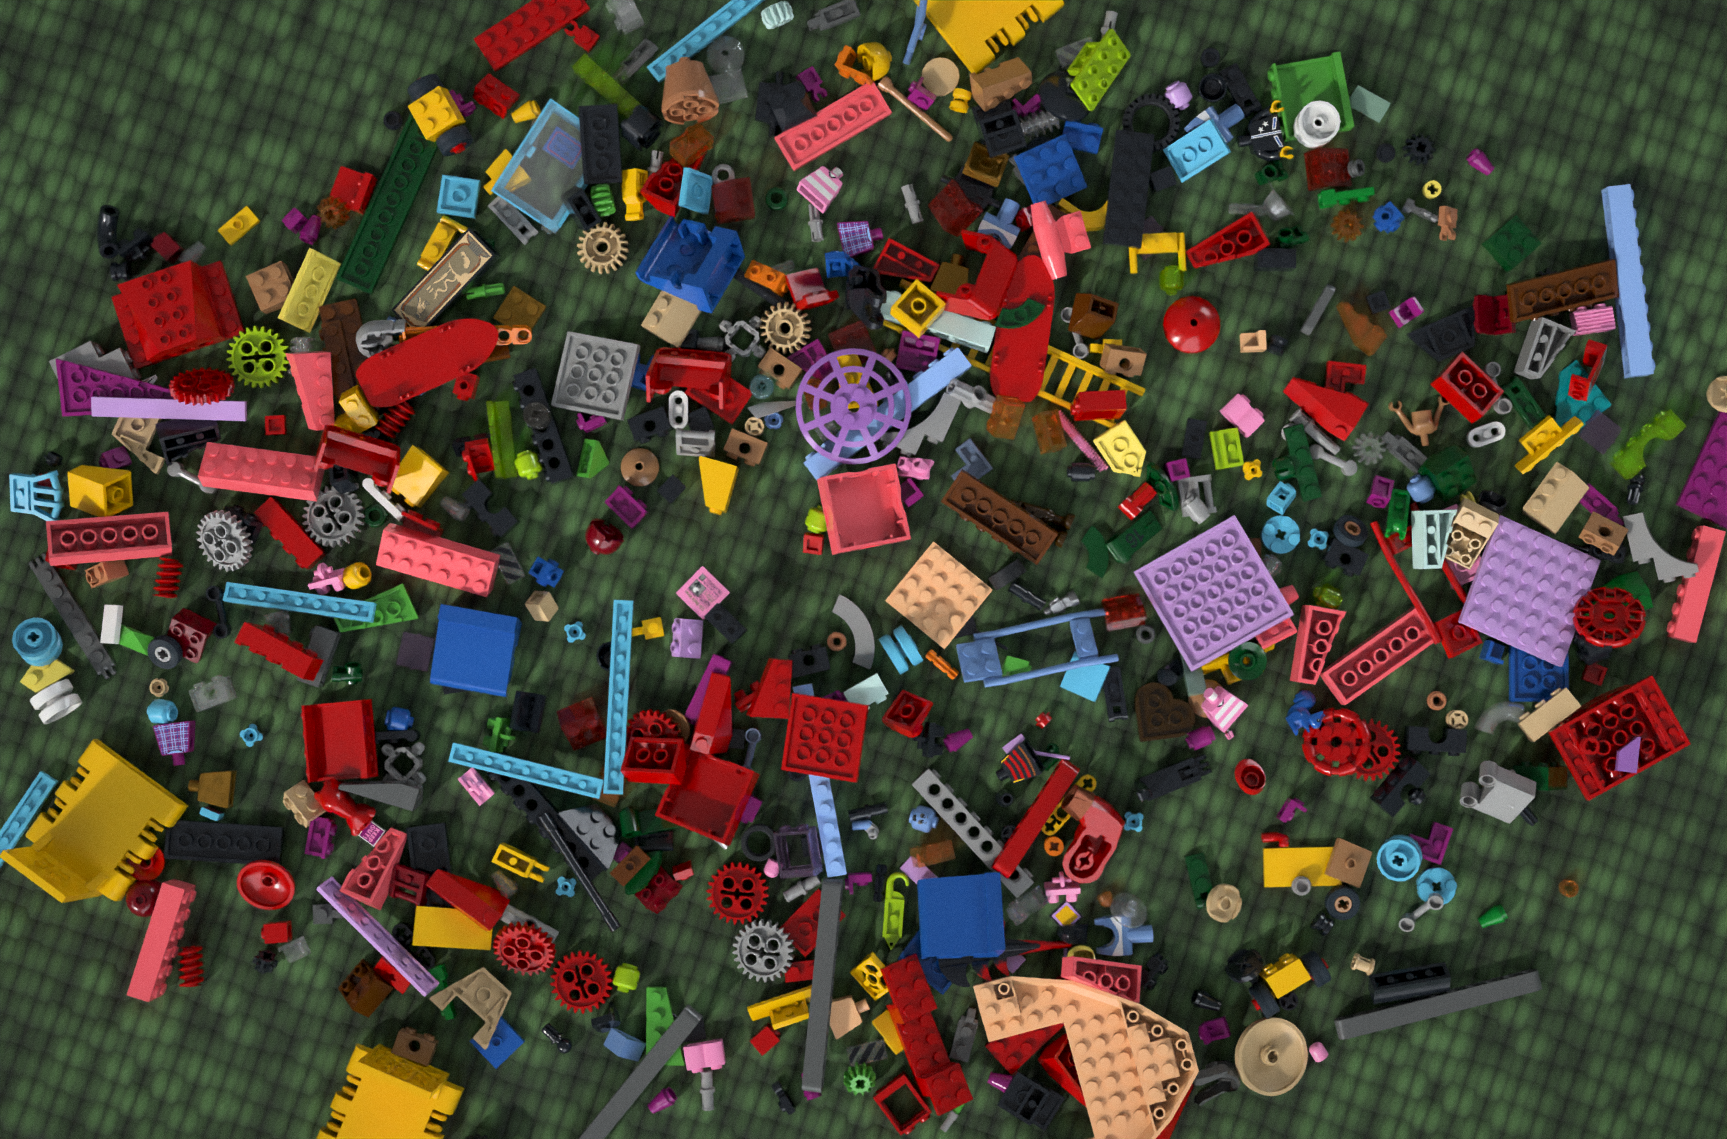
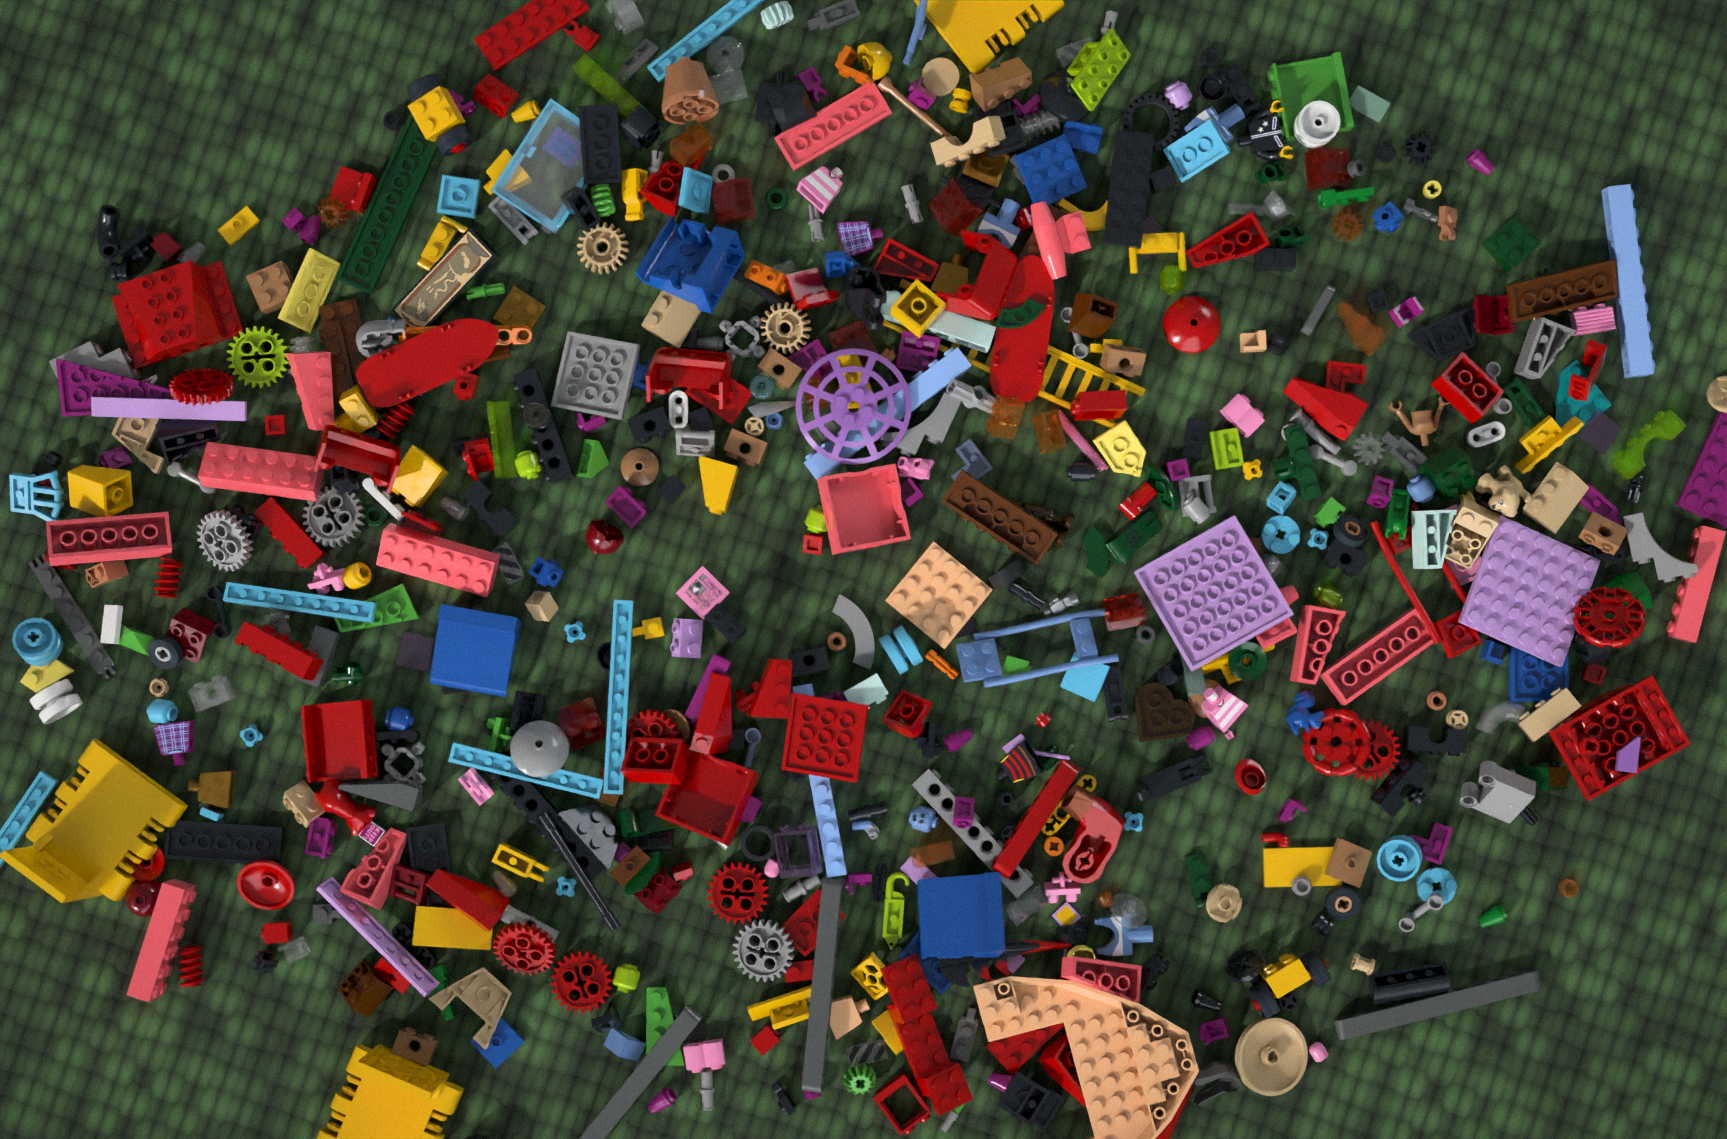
black axle [541,1023,572,1054] -> none
none -> light grey dish [510,721,569,777]
none -> tan arch [930,116,1006,167]
none -> magenta bracket [952,796,975,829]
none -> bright green brick [1313,497,1346,528]
none -> tan animal [1475,465,1532,517]

